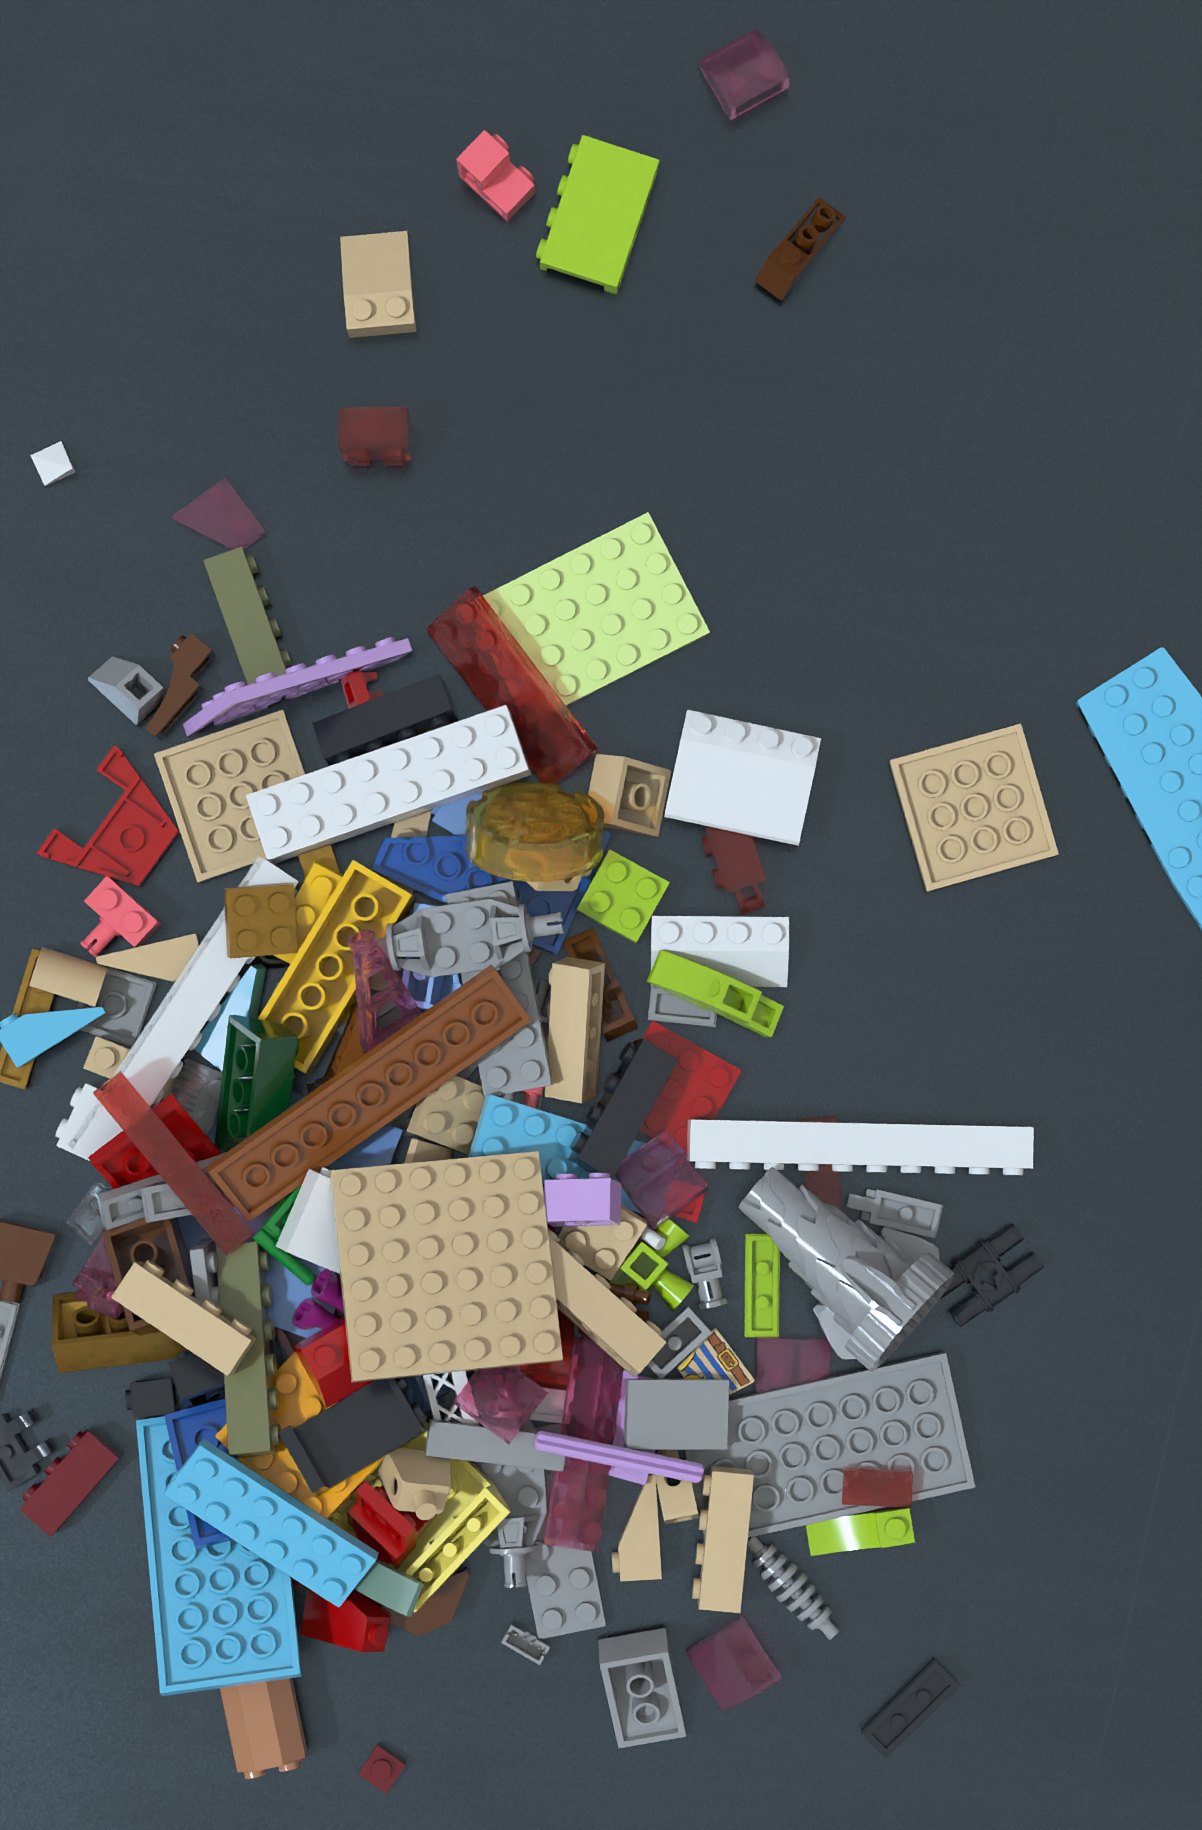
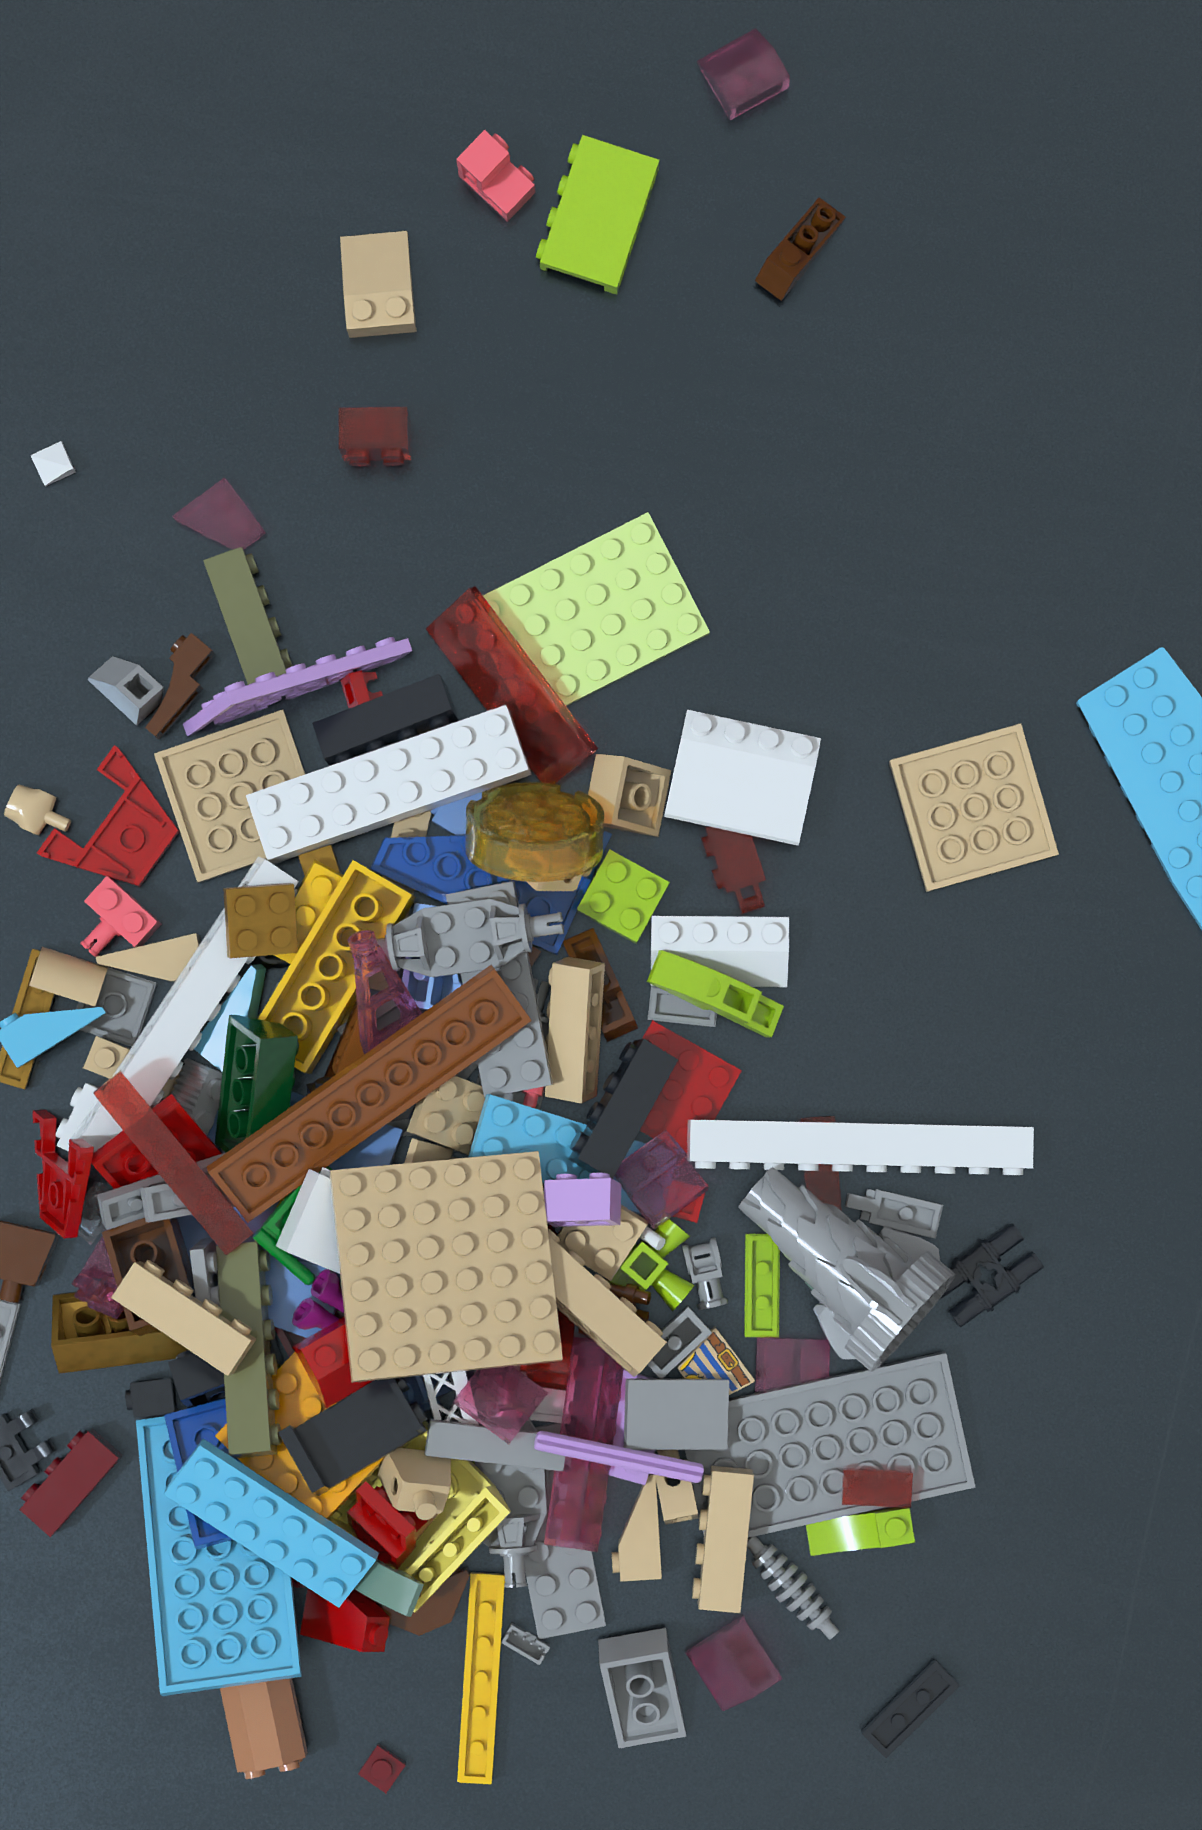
none -> tan piece [4,784,71,836]
none -> red wing [32,1109,94,1239]
none -> yellow plate [457,1572,505,1785]

